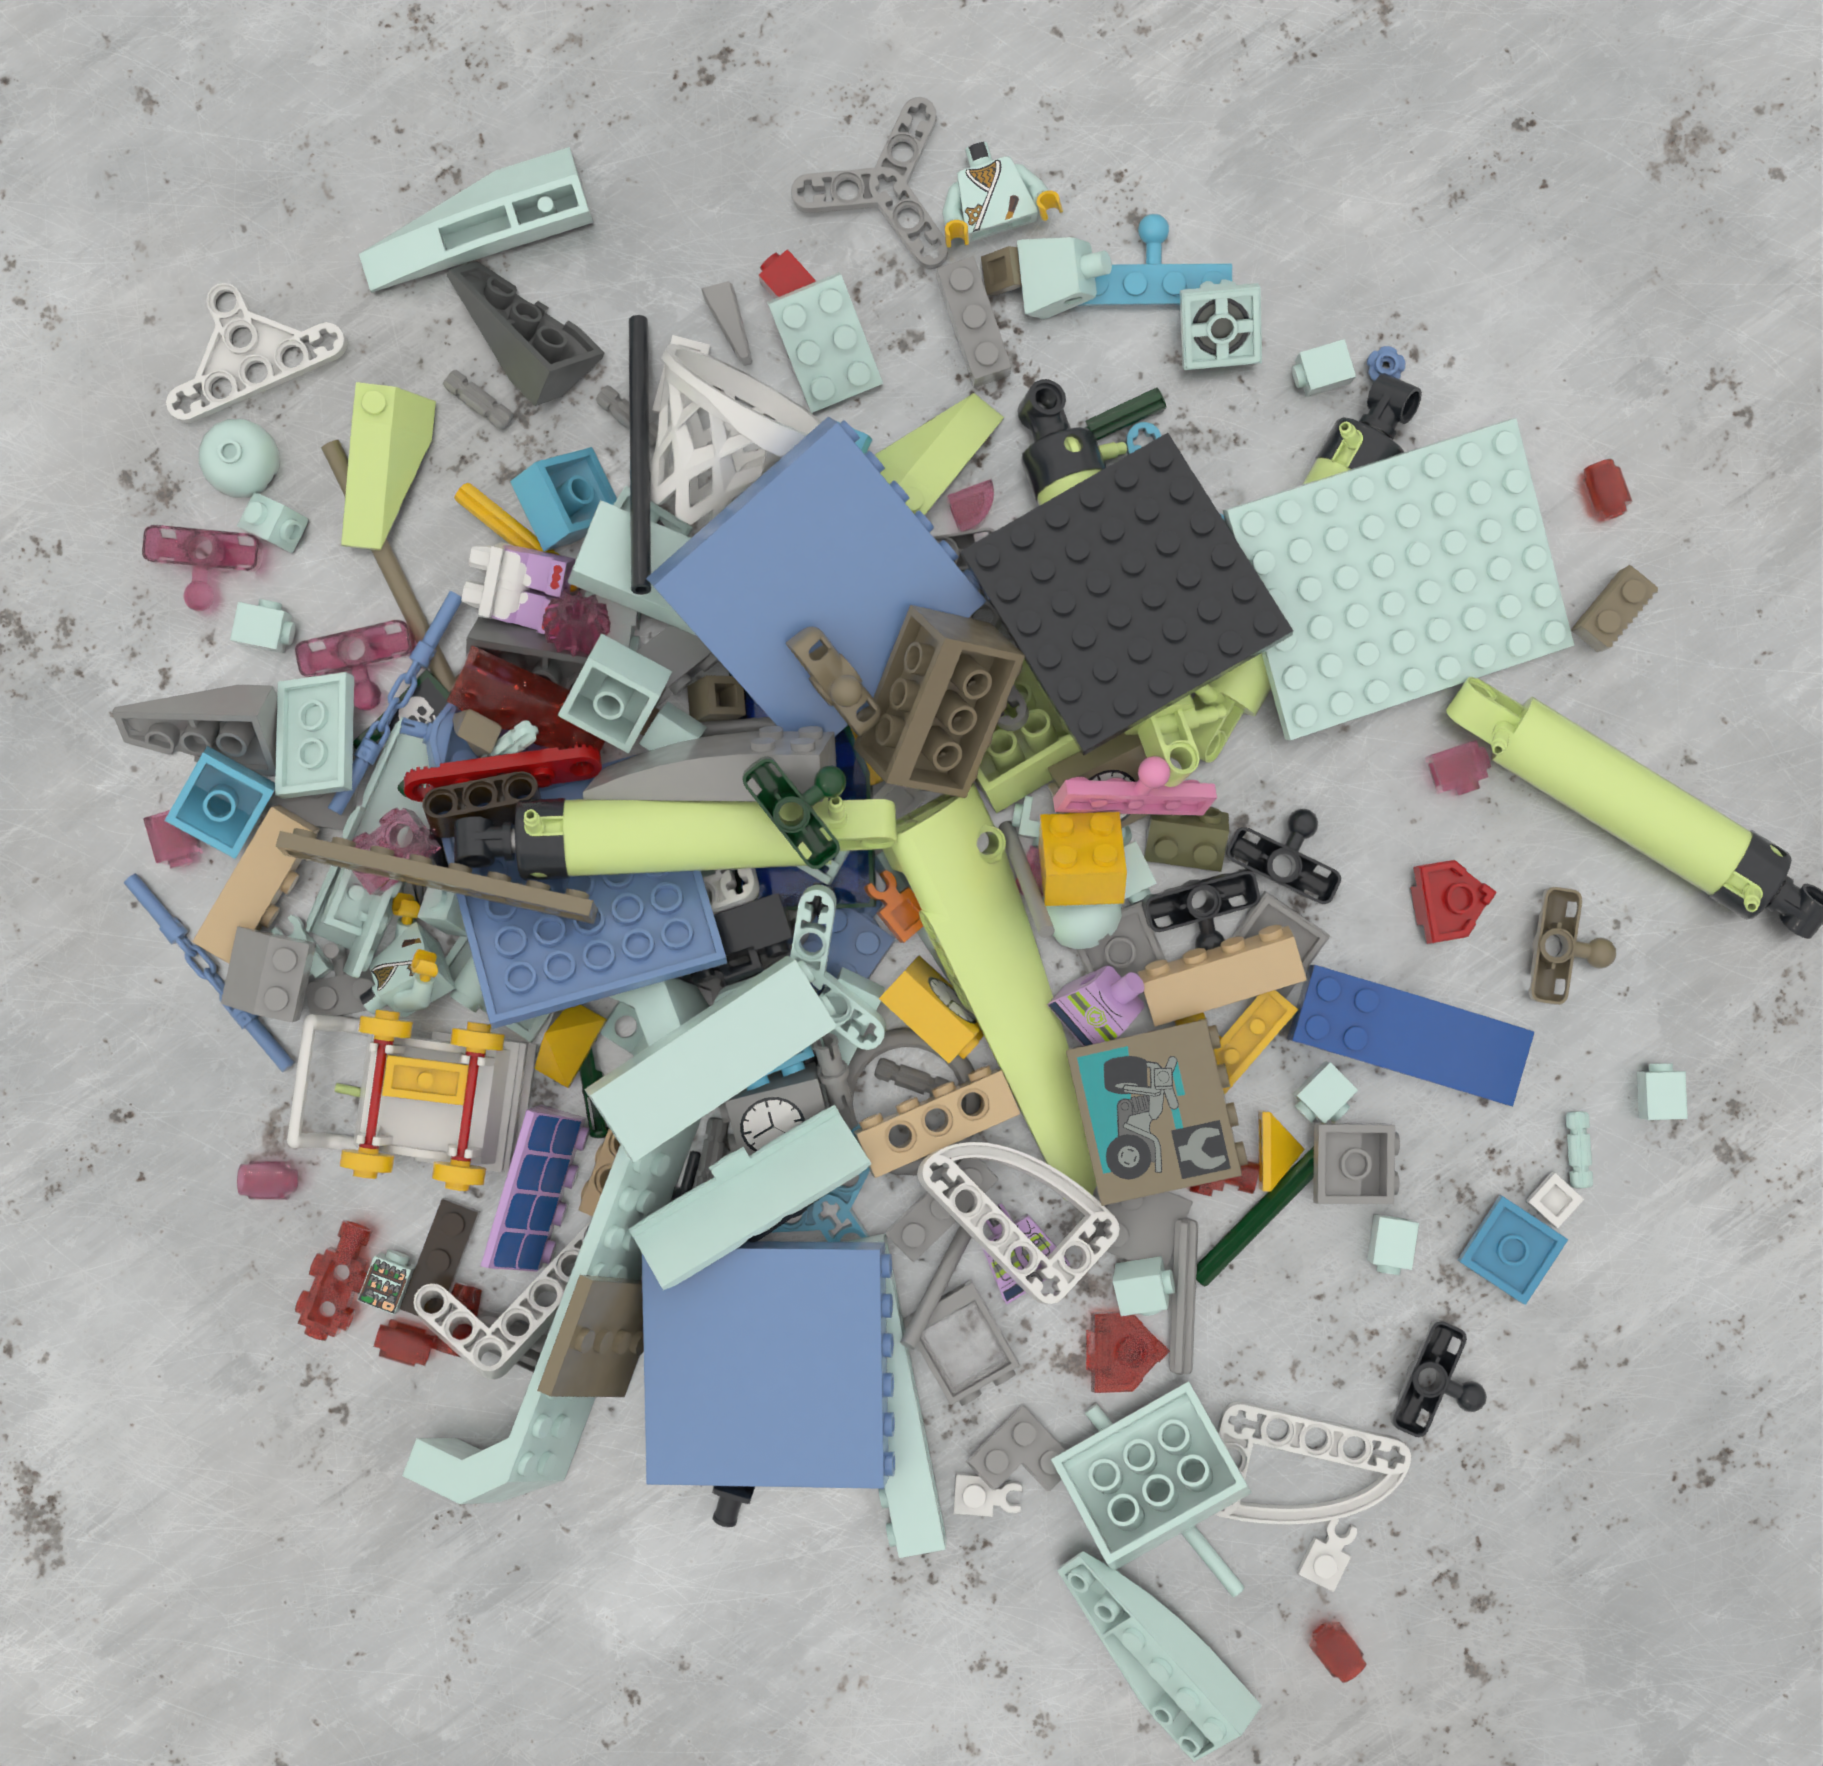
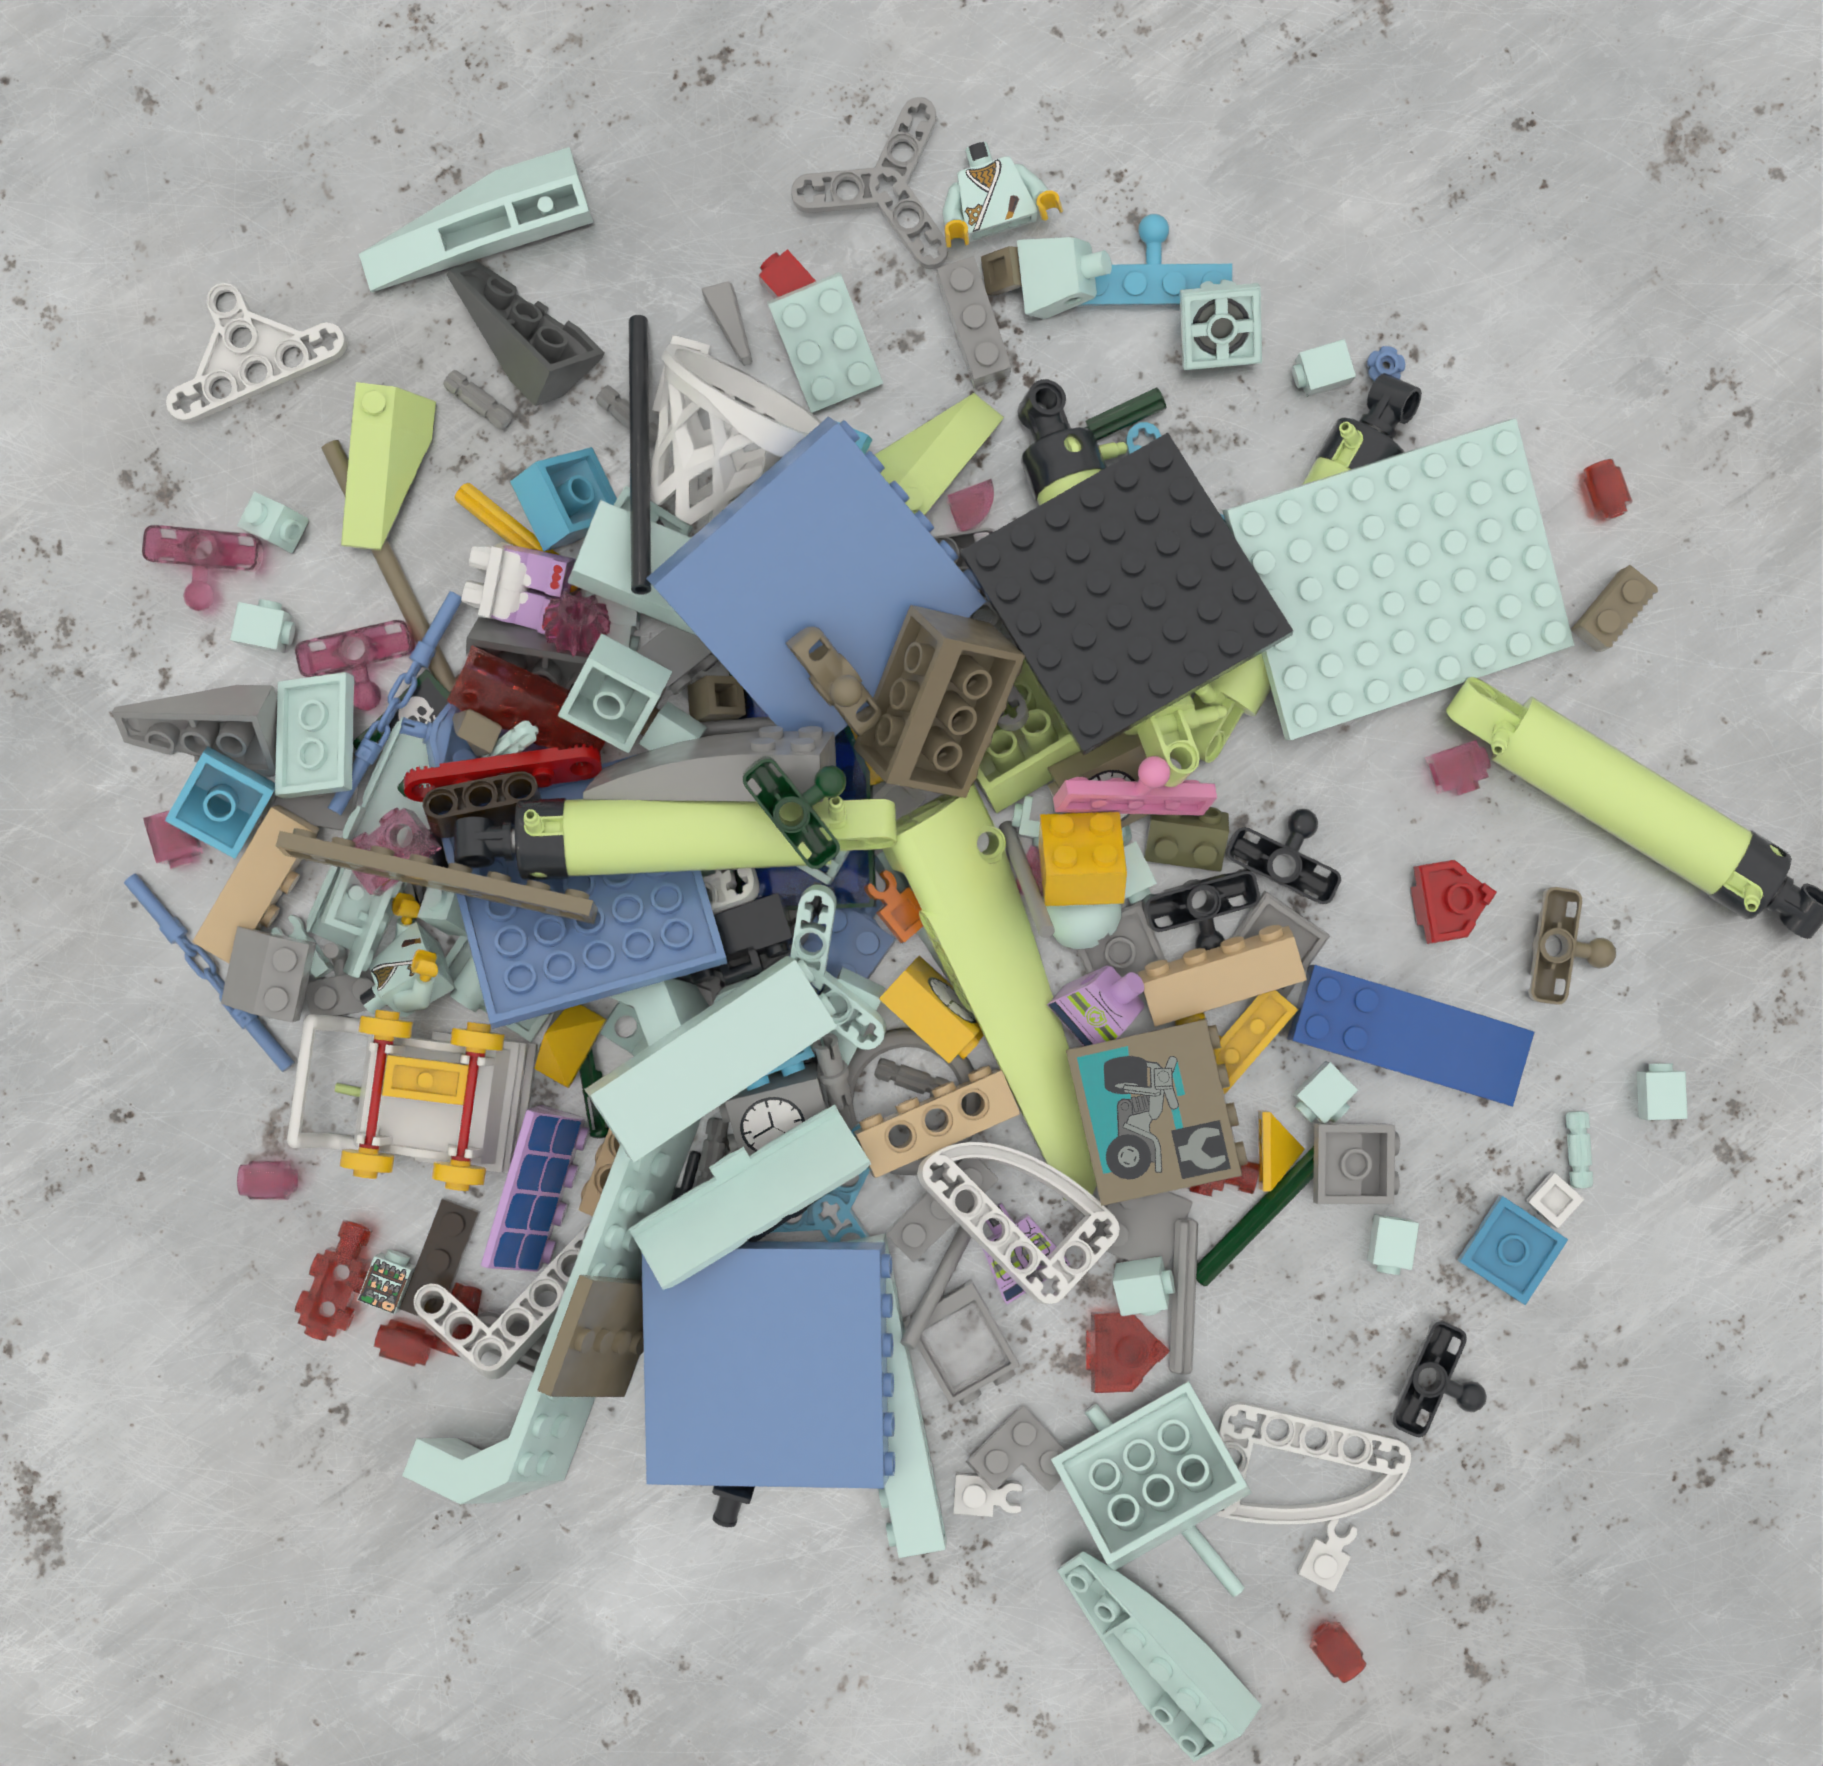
light aqua cylinder [198,419,279,498] -> none

